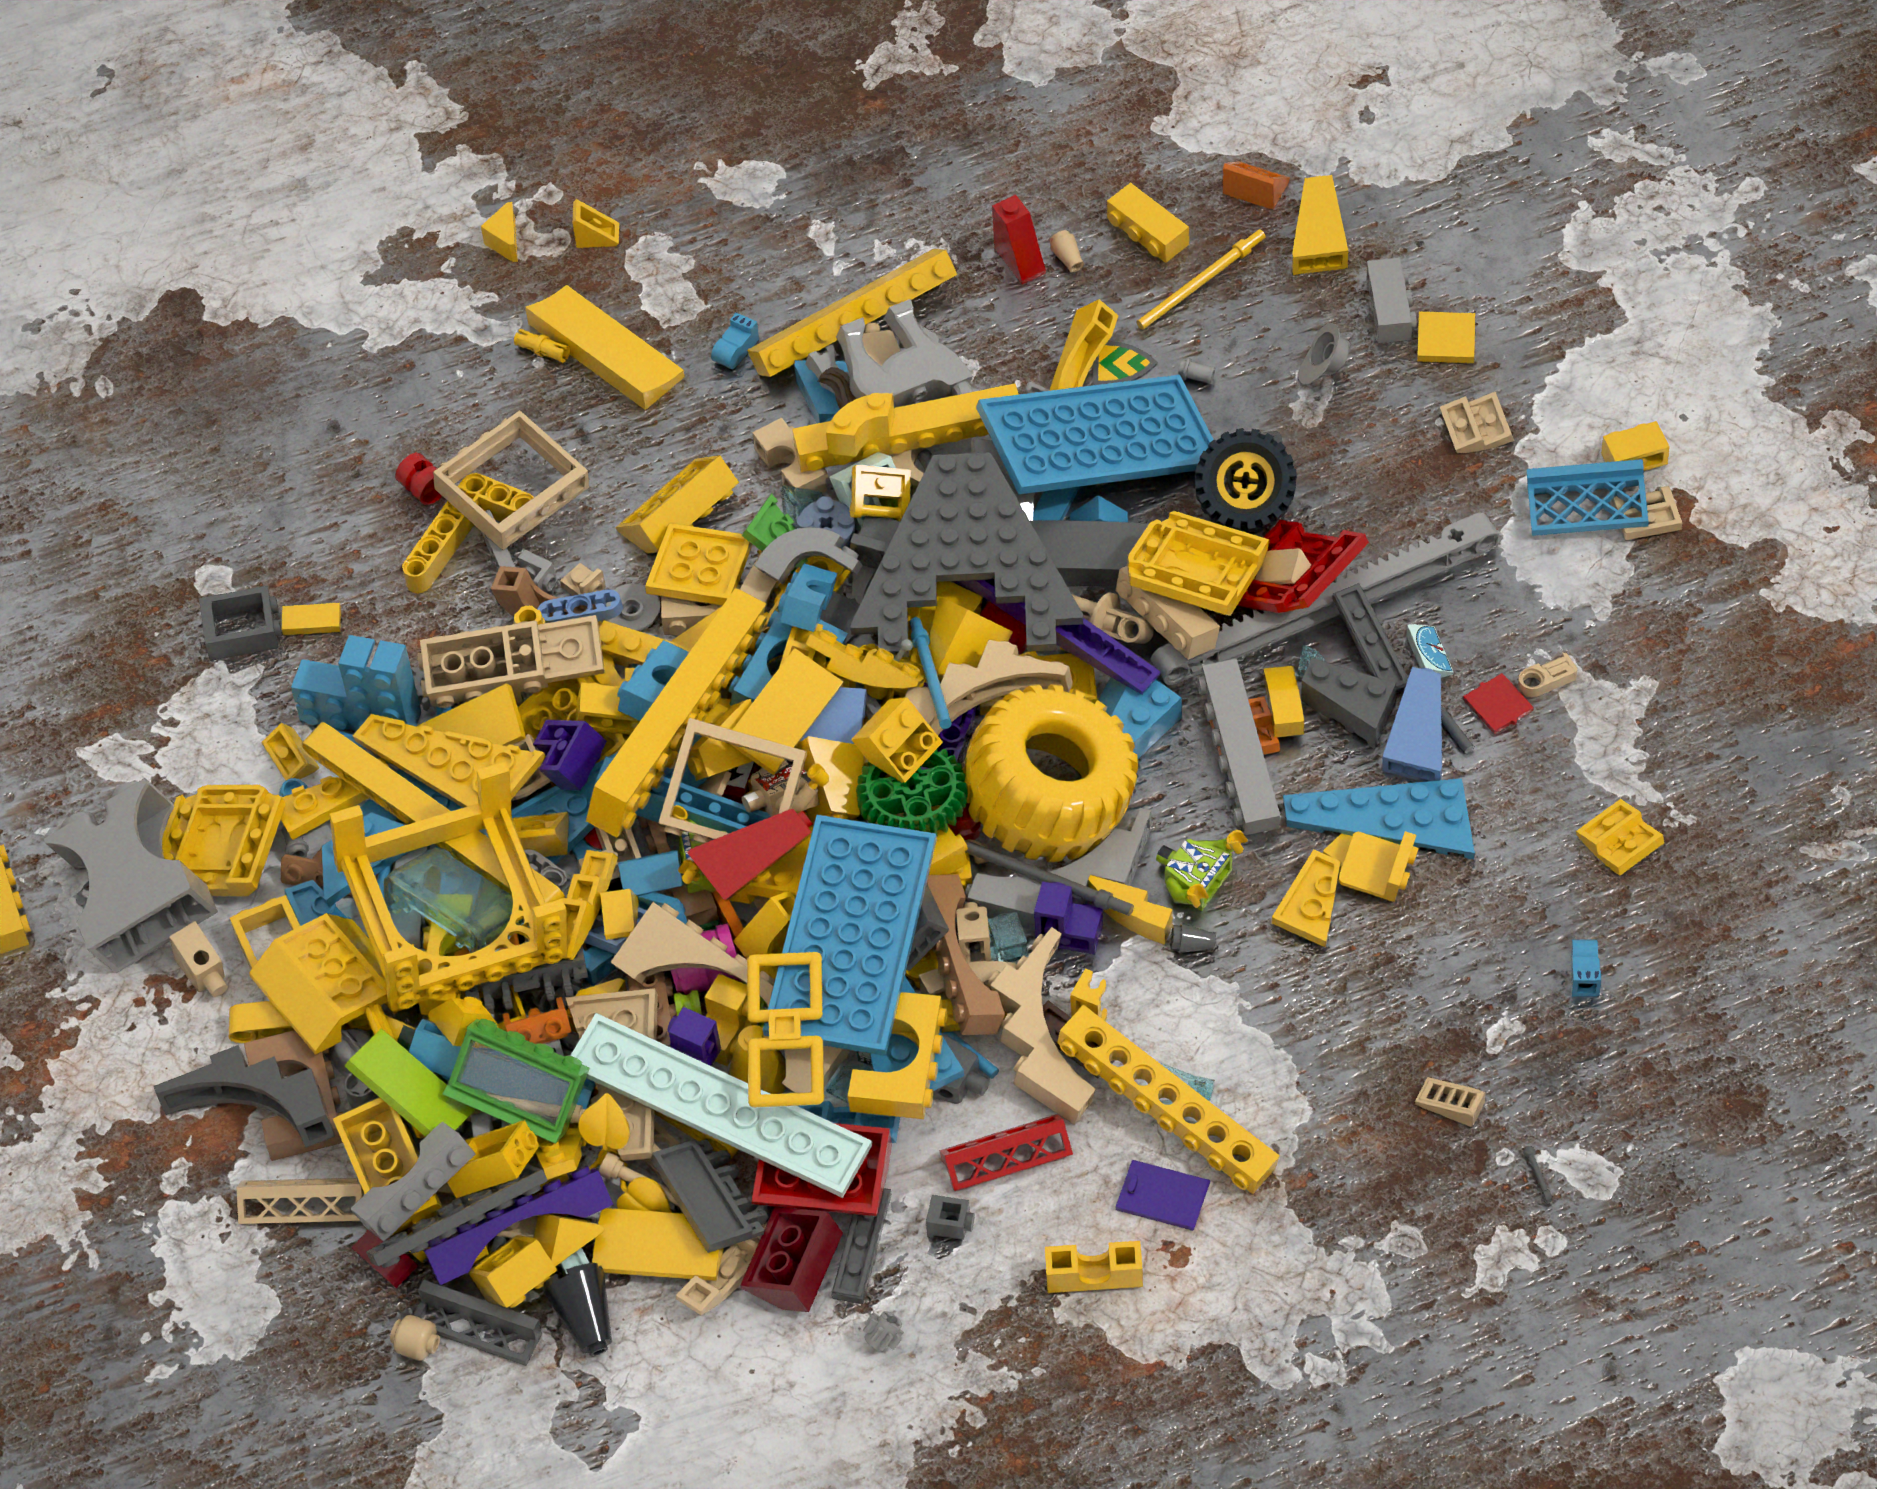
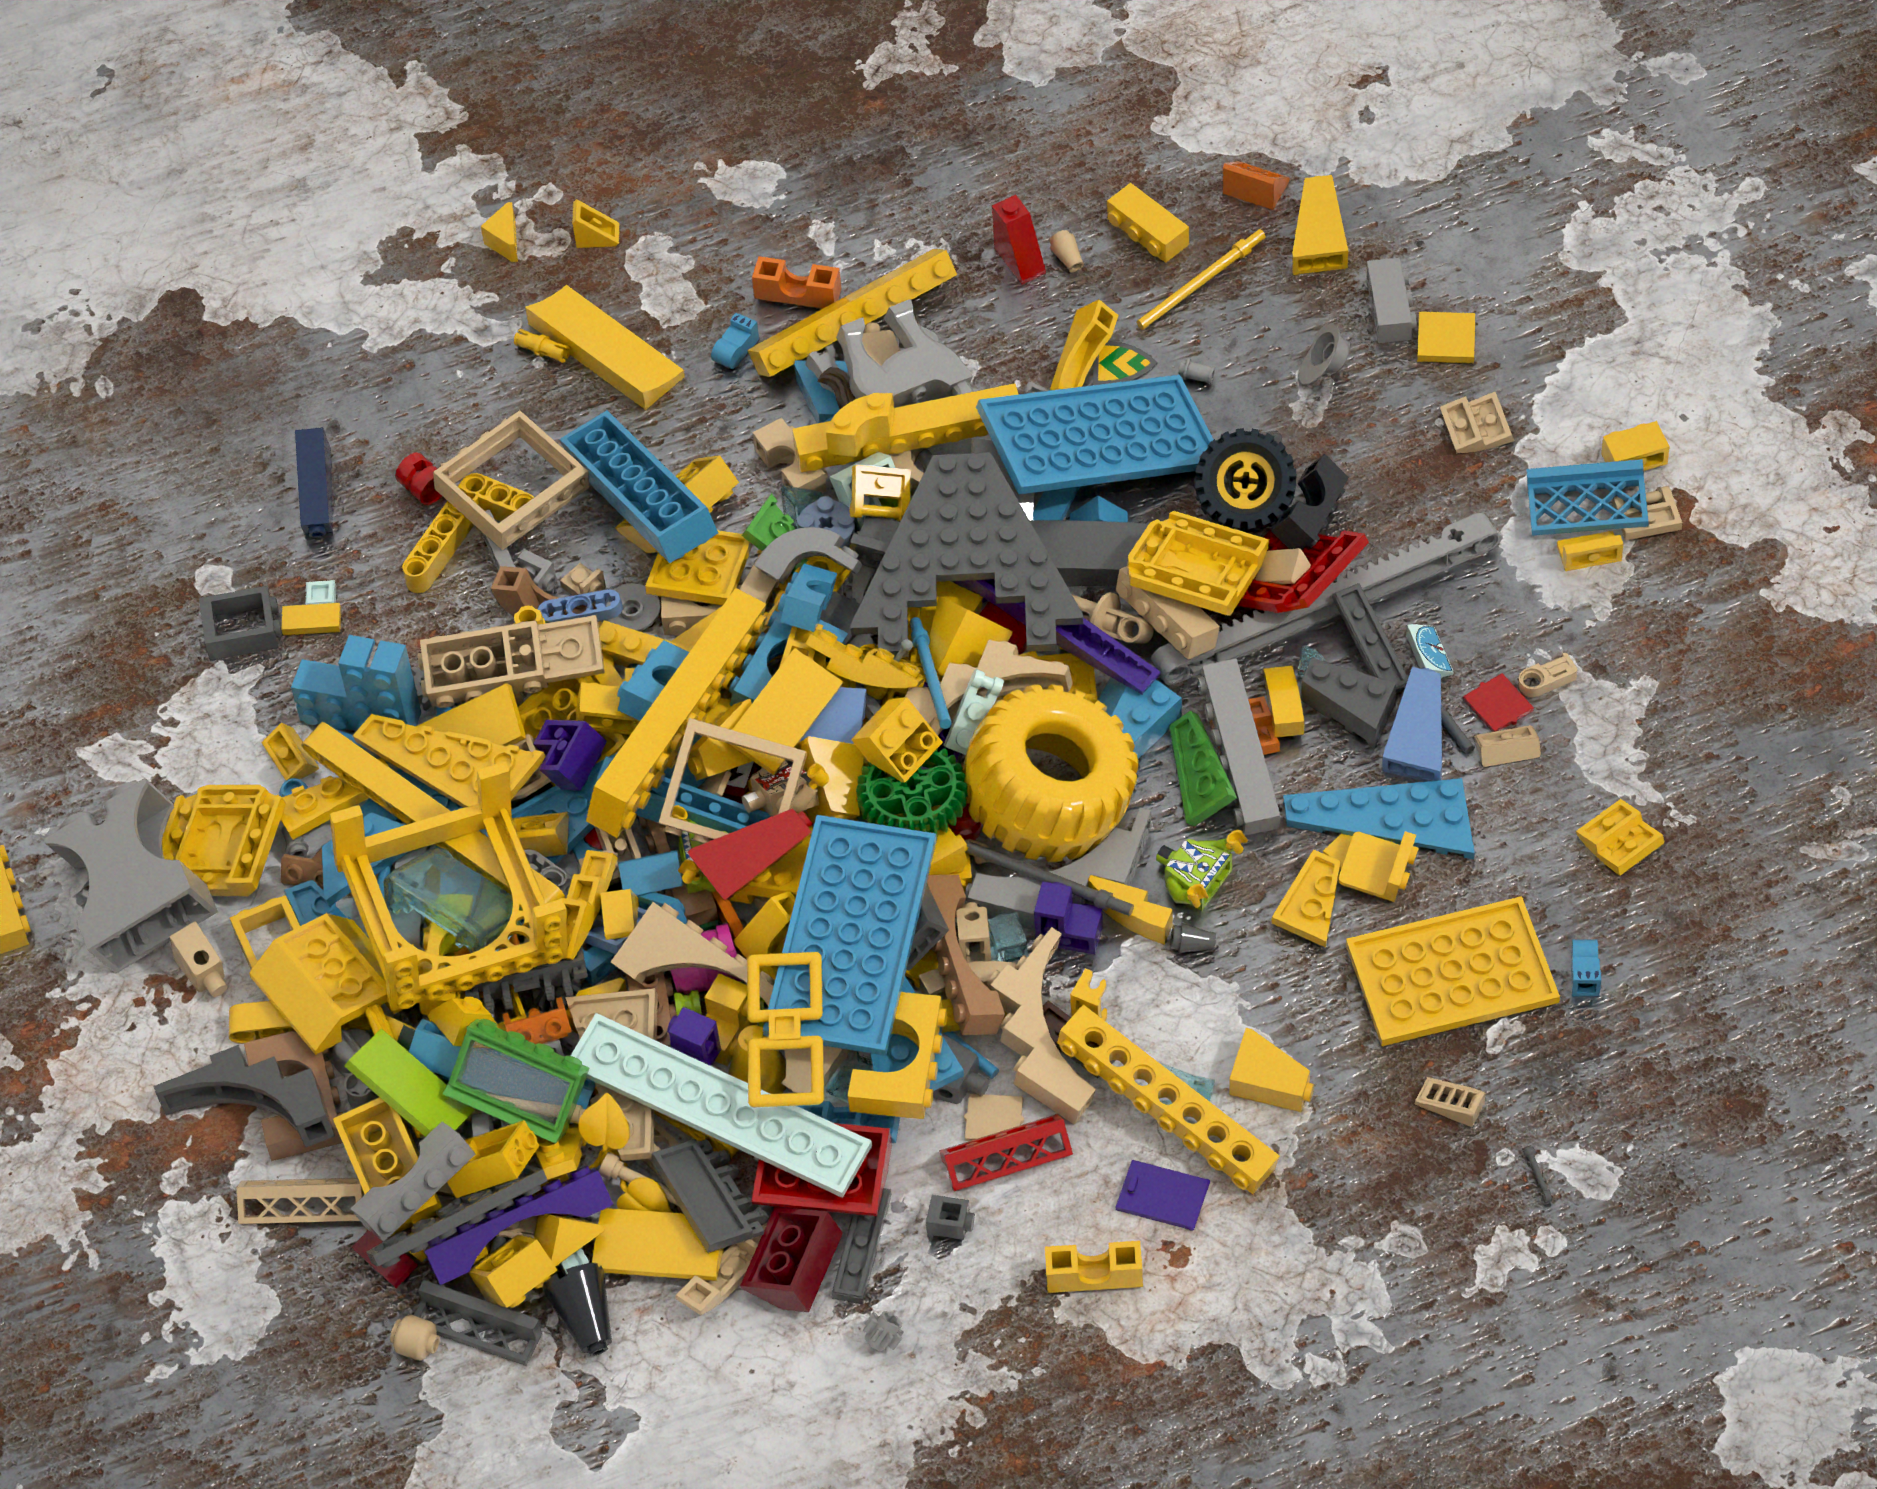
none -> dark blue slope [295,427,333,538]
none -> light aqua tile [305,580,336,605]
none -> dark azure brick [559,410,718,563]
none -> orange arch [752,256,842,309]
none -> light aqua plate [944,669,1004,755]
none -> tan piece [964,1094,1024,1141]
none -> bright green wing [1169,711,1237,827]
none -> yellow slope [1229,1028,1314,1112]
none -> black arch [1271,454,1349,550]
none -> yellow plate [1346,896,1560,1046]
none -> tan slope [1474,725,1541,767]
none -> yellow panel [1557,531,1623,571]

